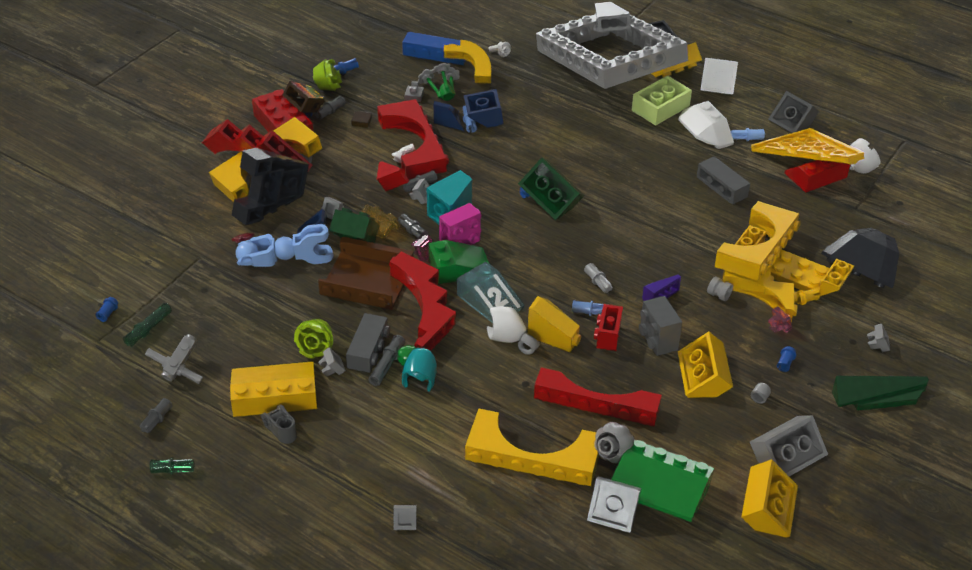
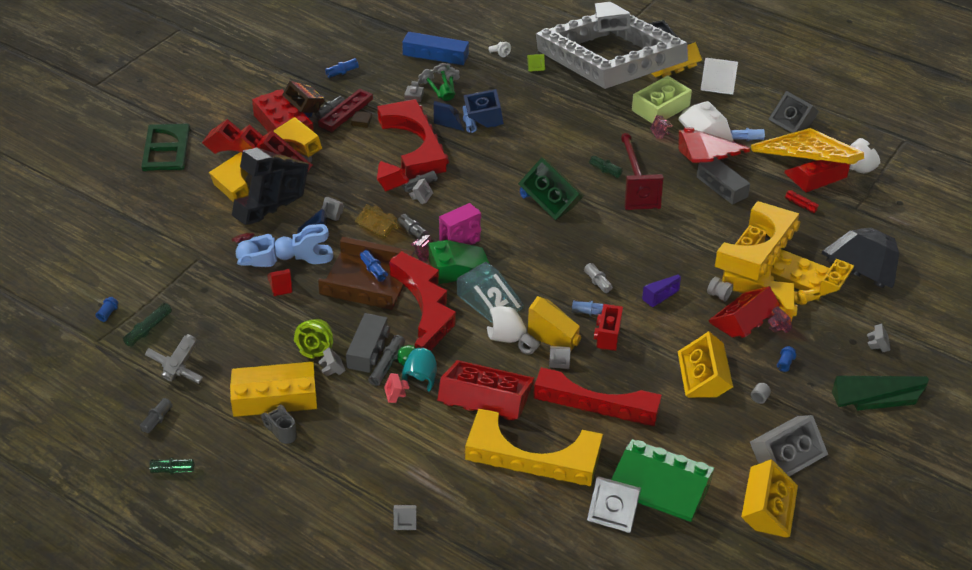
lime cone [313,59,342,91] -> none
dark green brick [329,208,380,243] -> none
white plate [392,144,415,163] -> none
teal slope [427,170,472,225] -> none
yellow arch [444,40,491,83] -> none
light grey plant [594,422,634,463] -> none
dark grey brick [639,296,682,356] -> none
none -> dark green window [141,124,190,171]
none -> red slope [267,269,292,296]
none -> dark red plate [318,89,373,132]
none -> blue axle [360,250,388,282]
none -> coral tile [384,373,409,403]
none -> red slope [437,360,535,420]
none -> lime tile [527,54,545,71]
none -> light grey tile [549,346,571,369]
none -> clear green axle [589,156,623,178]
none -> dark red tile [621,133,664,210]
none -> clear pink tile [650,115,673,139]
none -> slope [679,127,750,163]
none -> red slope [708,286,780,338]
none -> red axle [785,190,819,213]

